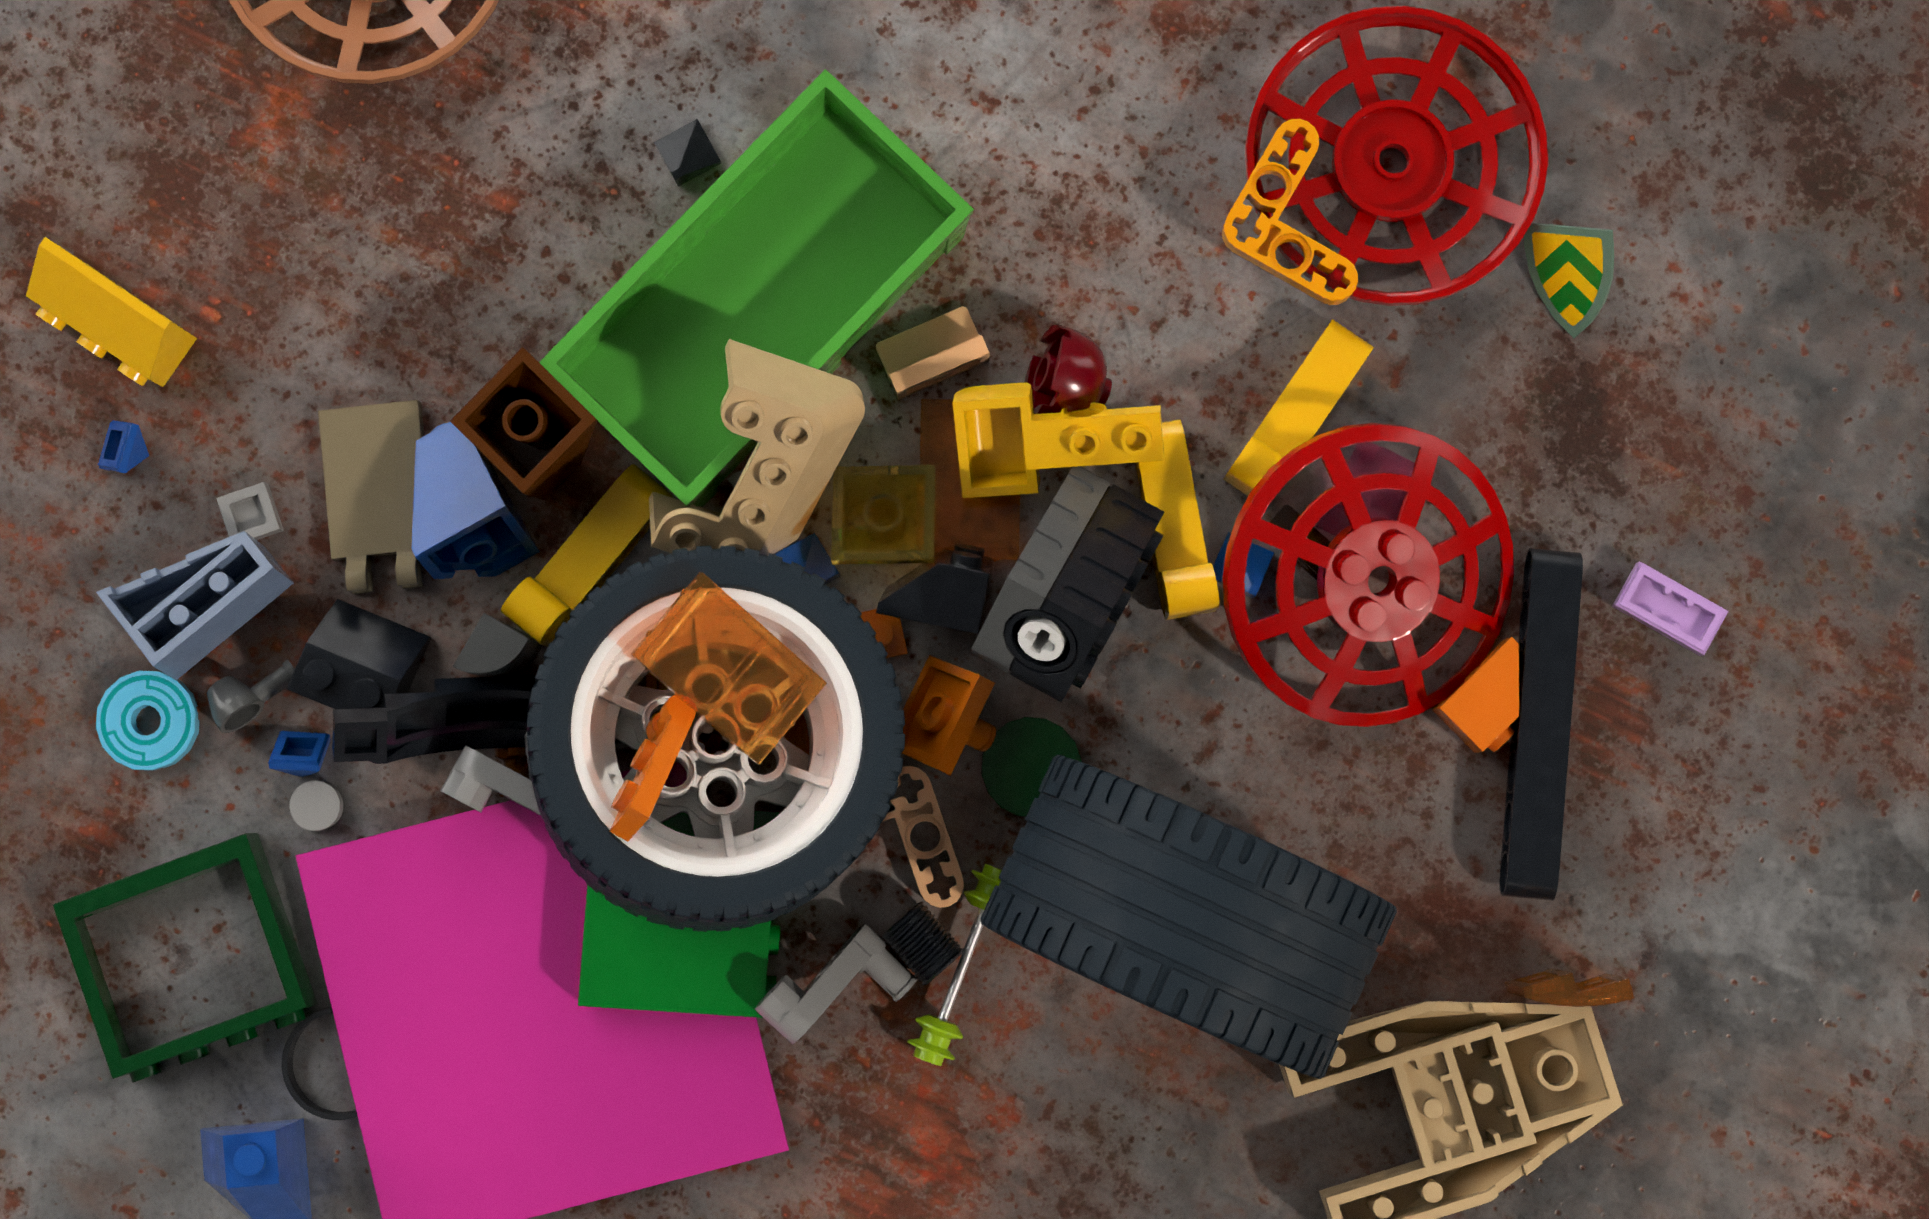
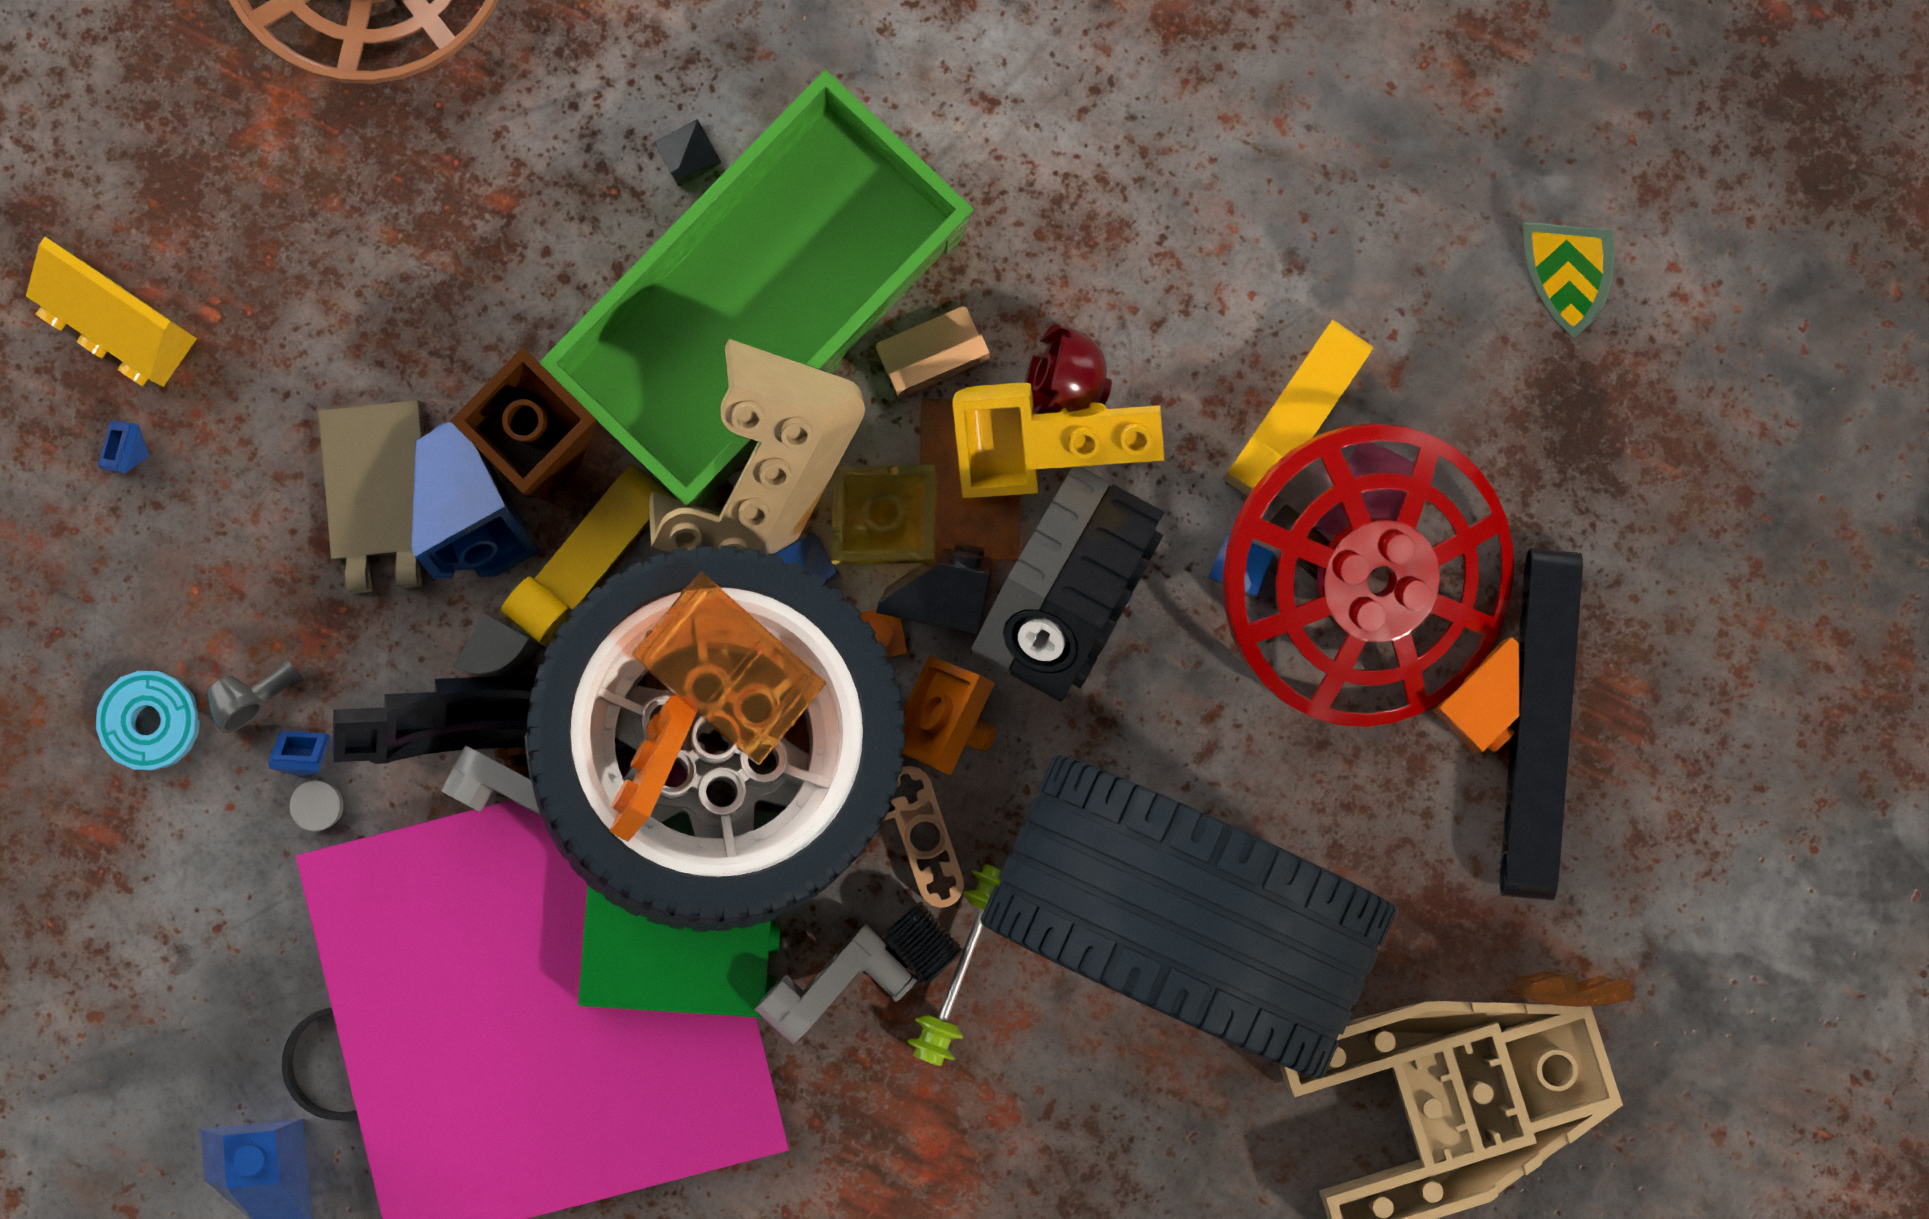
dark green window [52,833,318,1083] -> none
sand blue wedge [96,531,294,680] -> none
light grey tile [216,482,284,540] -> none
black slope [287,599,431,709] -> none
dark green tile [981,717,1082,817] -> none
yellow beam [1135,419,1220,620] -> none
light orange beam [1222,119,1358,305] -> none
red dish [1245,6,1548,306] -> none
lavender plate [1612,561,1729,656] -> none

